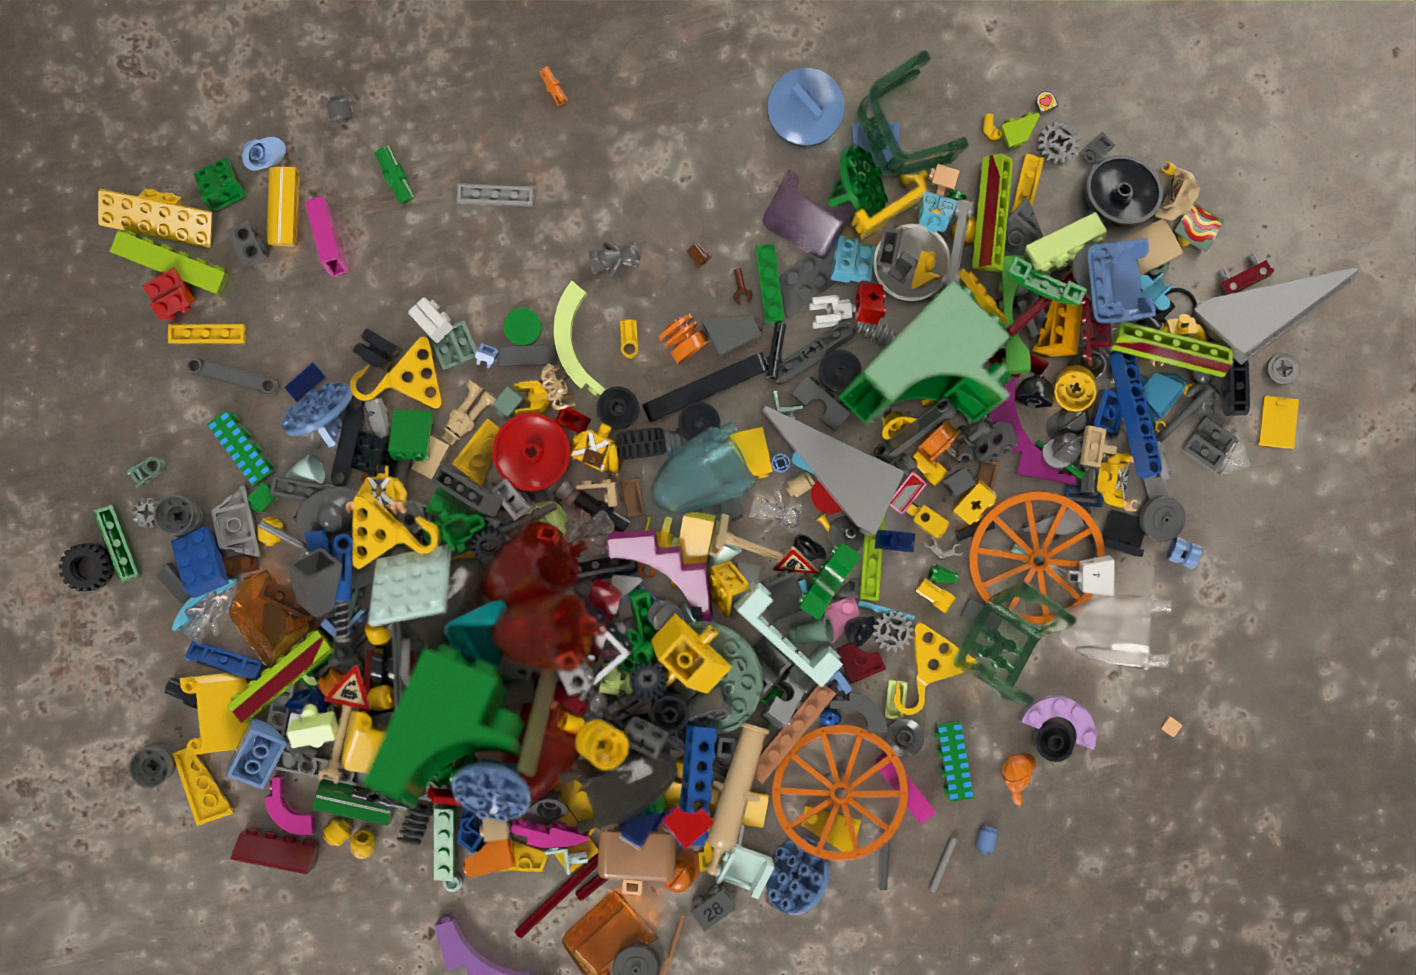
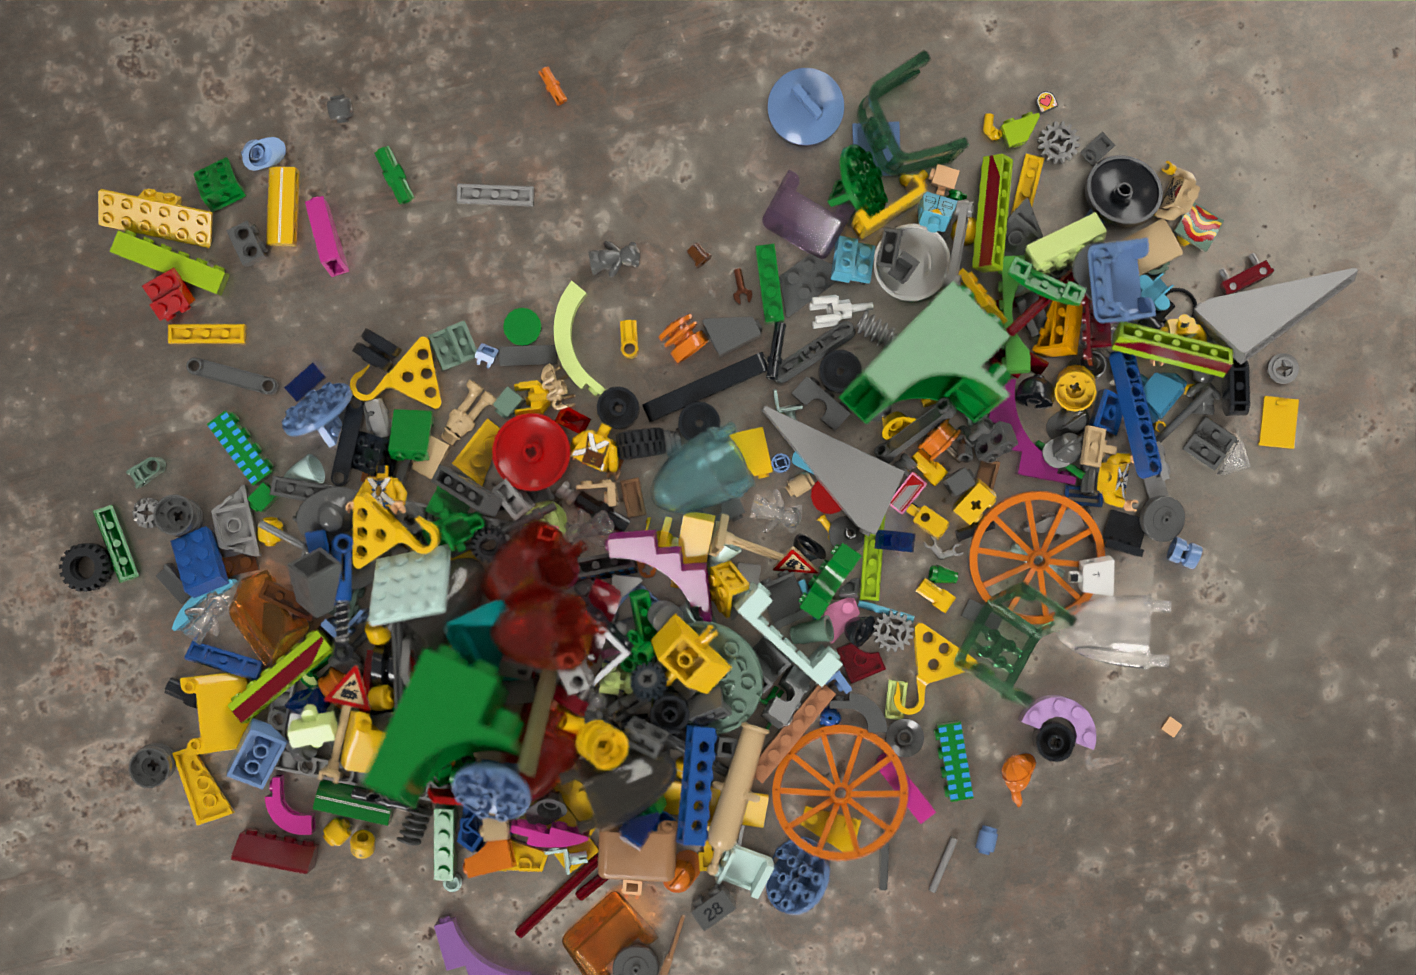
white brick [408,297,453,343] -> none
red tile [660,806,714,850] -> none
red brick [855,281,886,325] -> none
yellow slope [911,251,943,289] -> none

